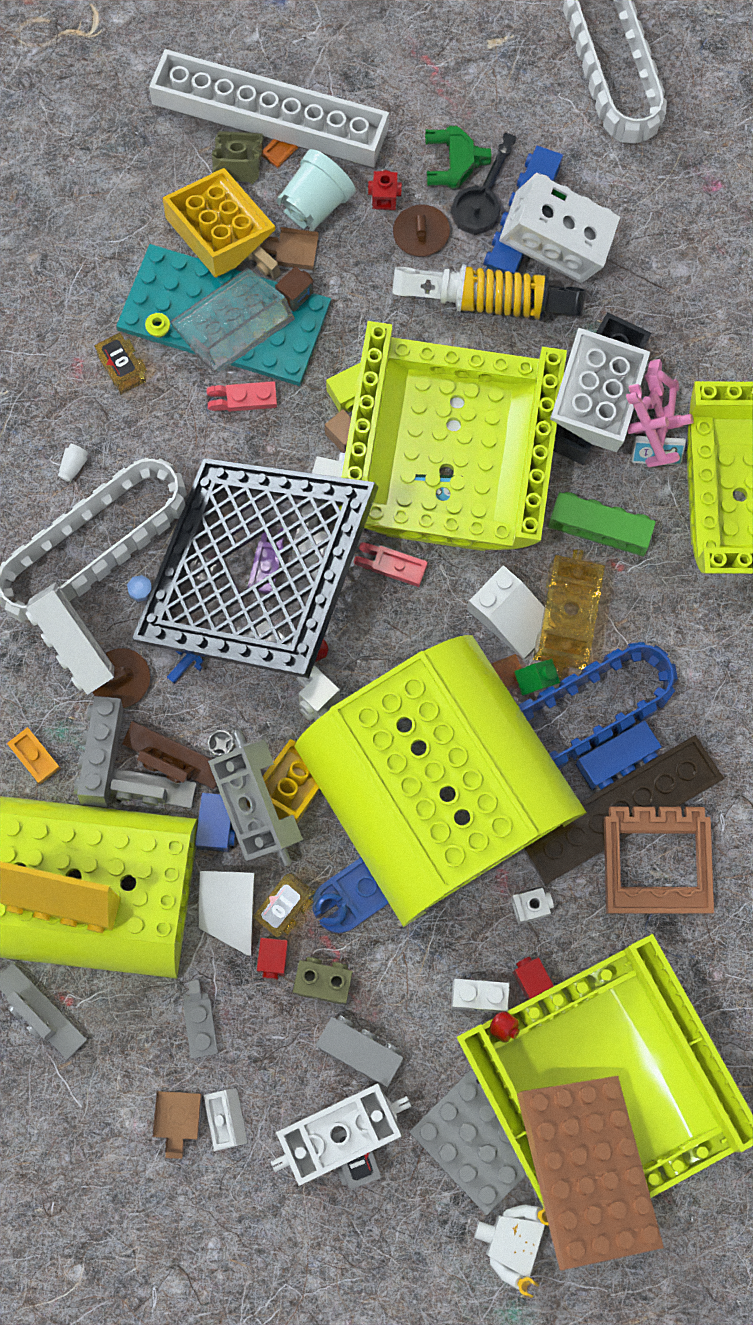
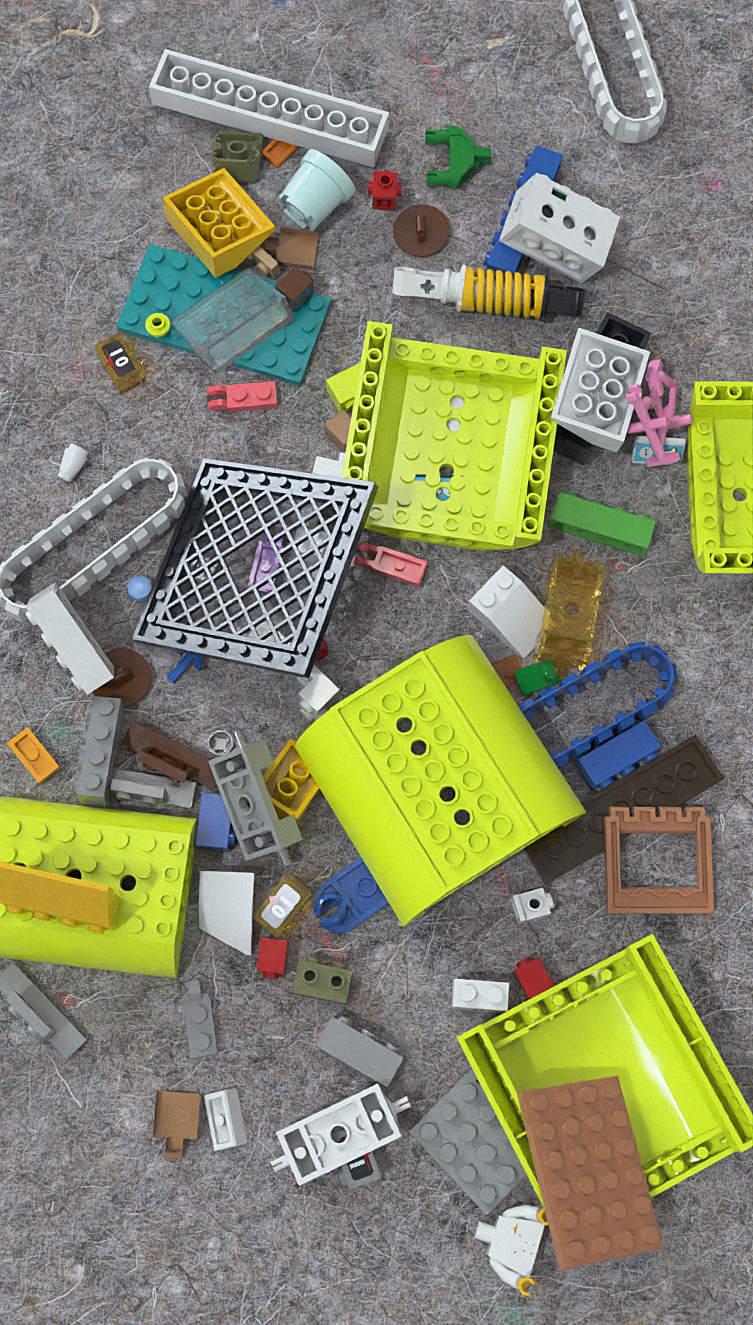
black piece [451,133,516,235] -> none
red piece [490,1011,520,1043] -> none

